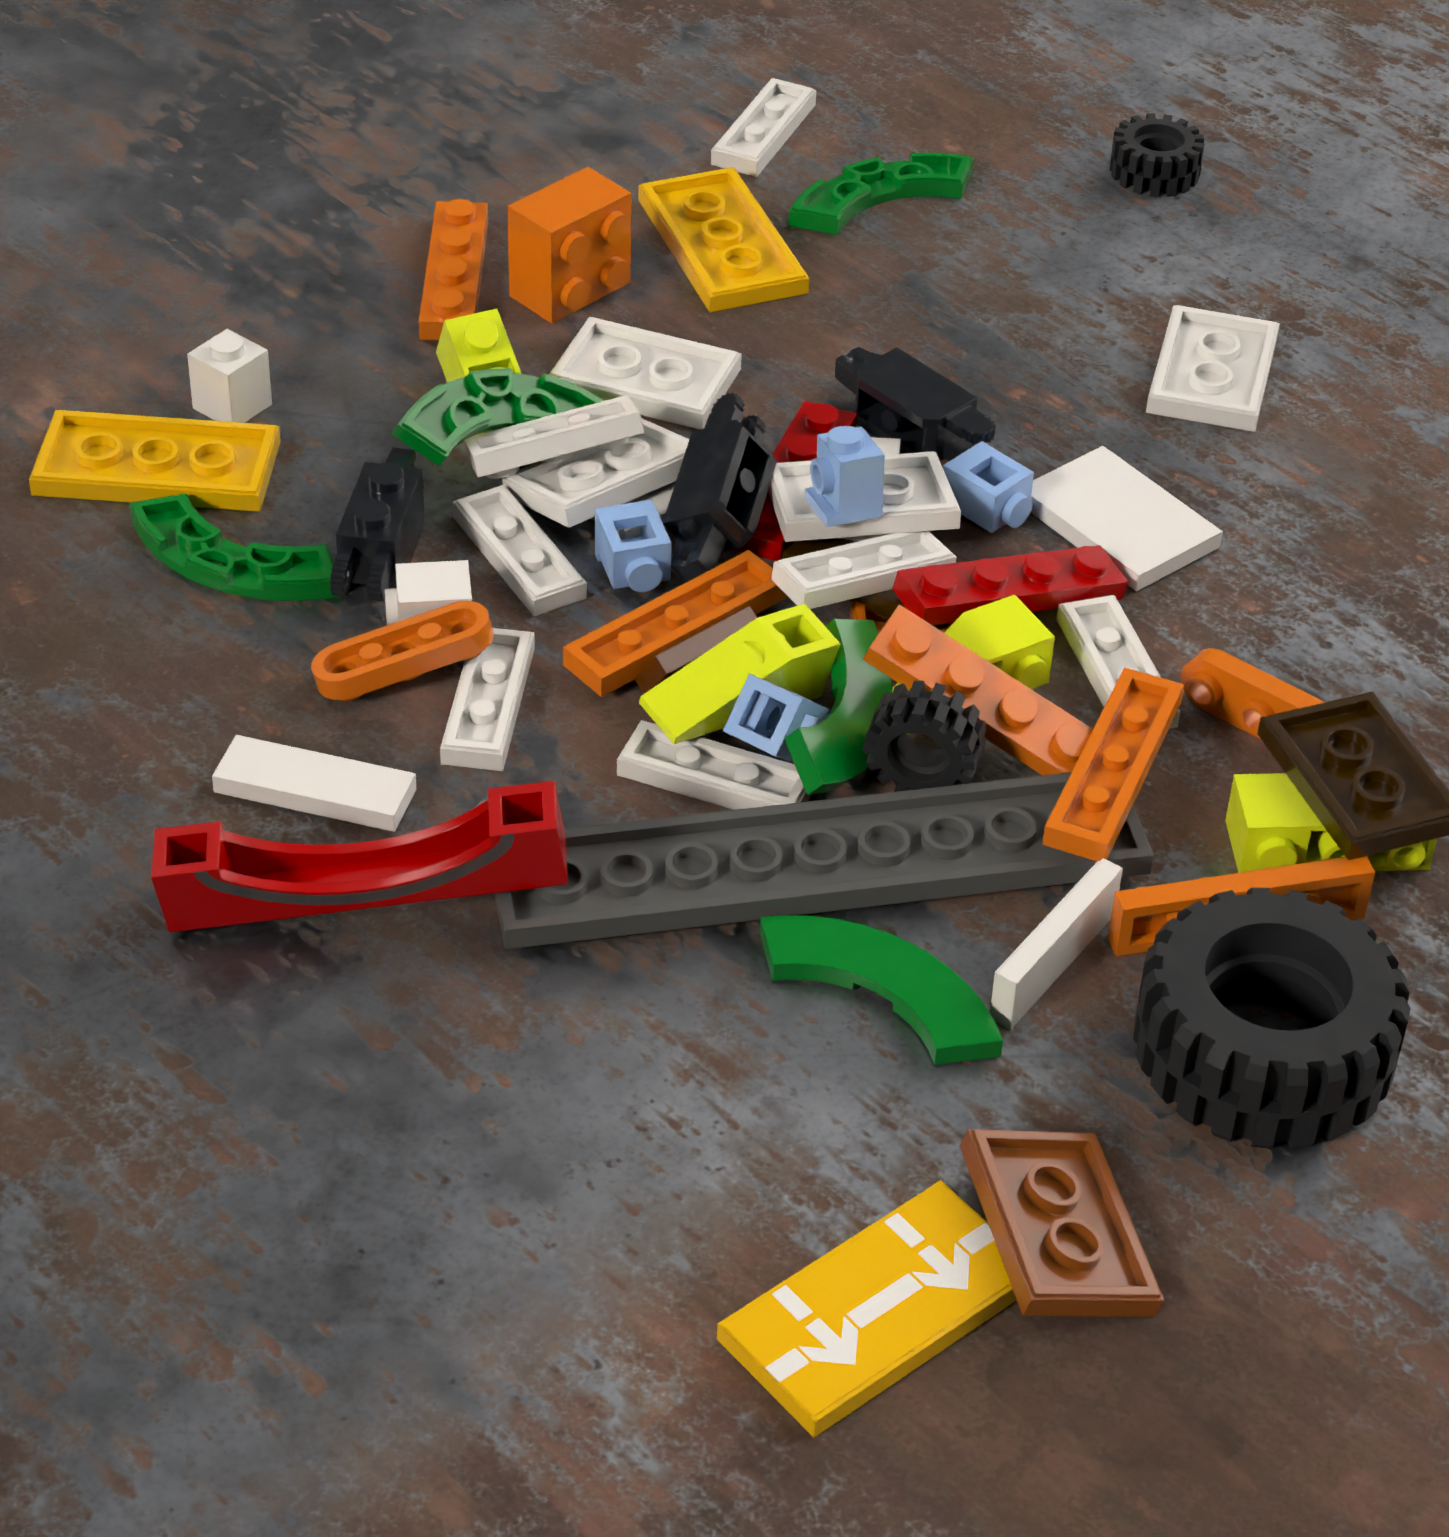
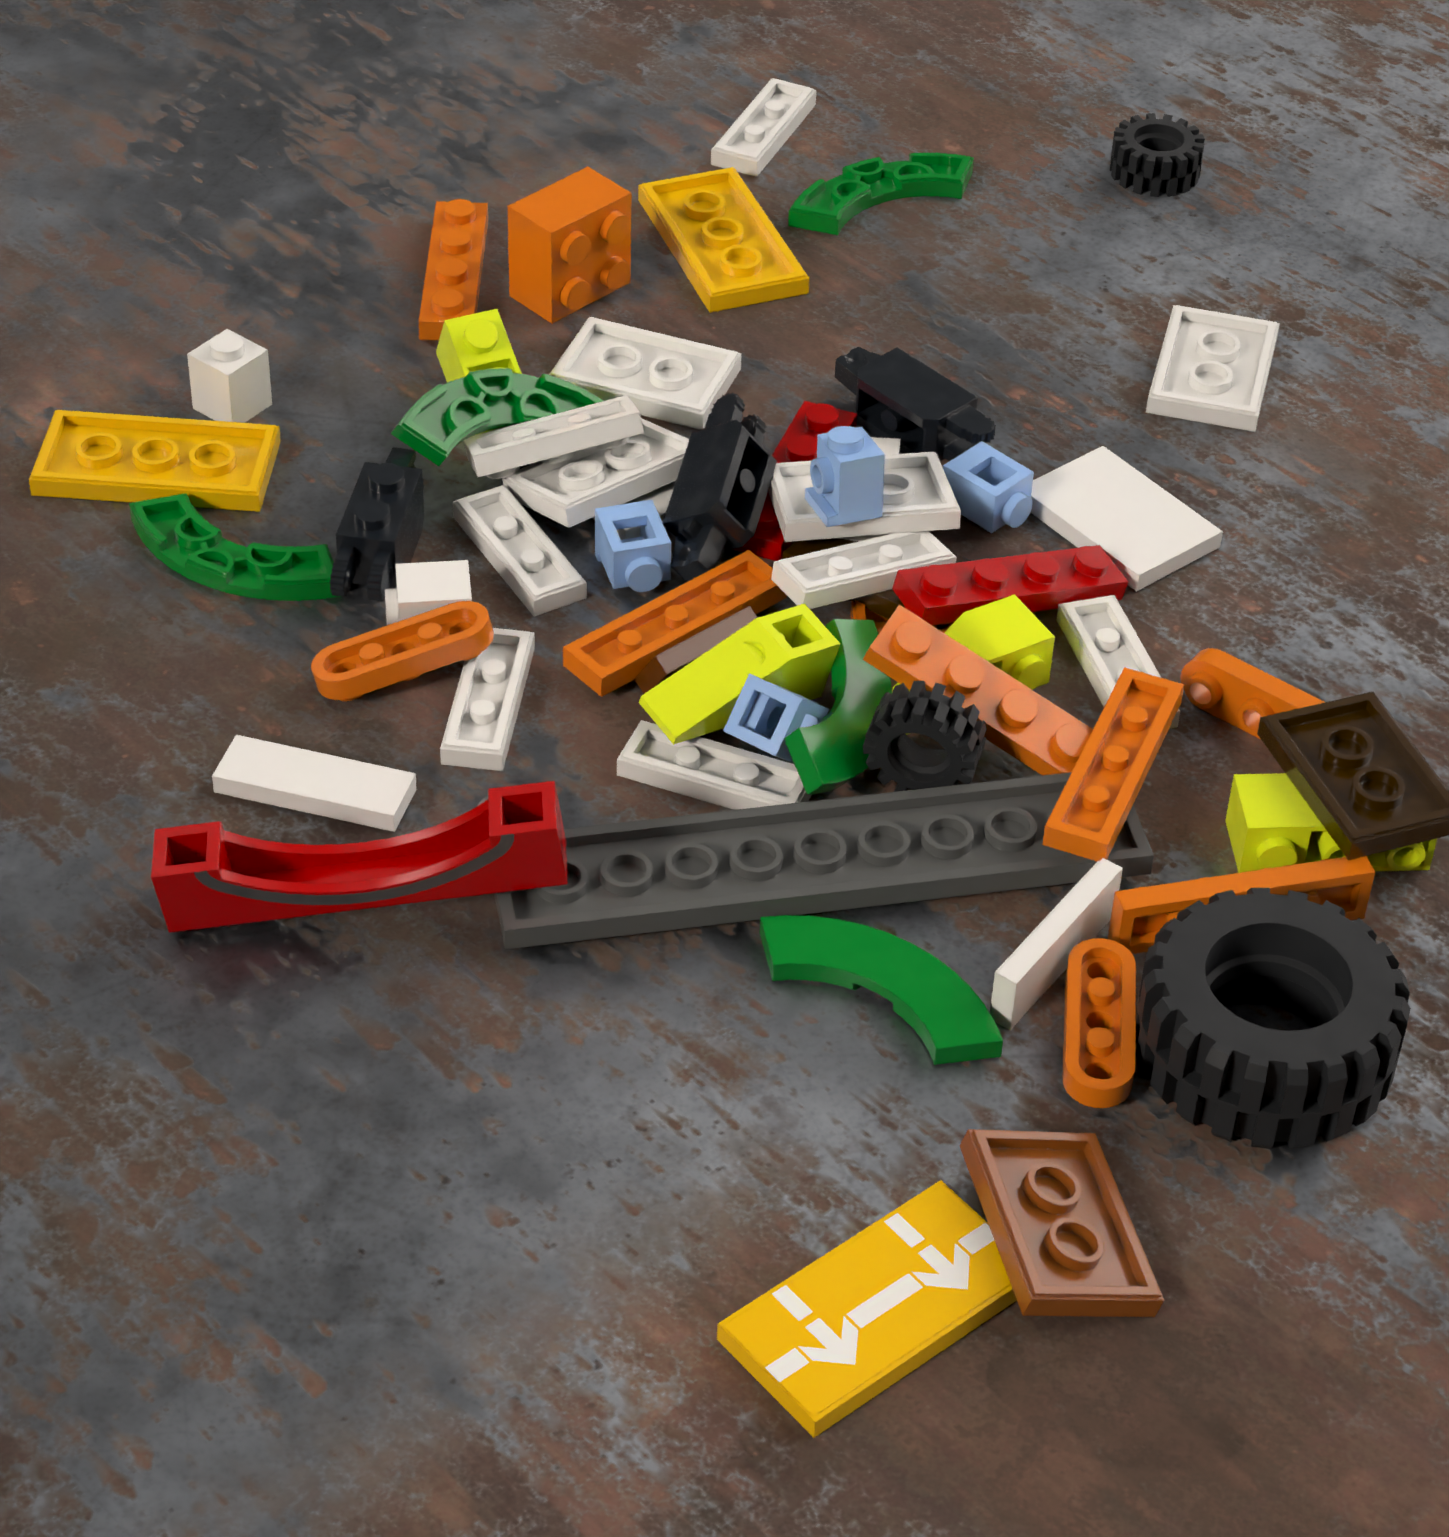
none -> orange plate [1063,938,1136,1108]

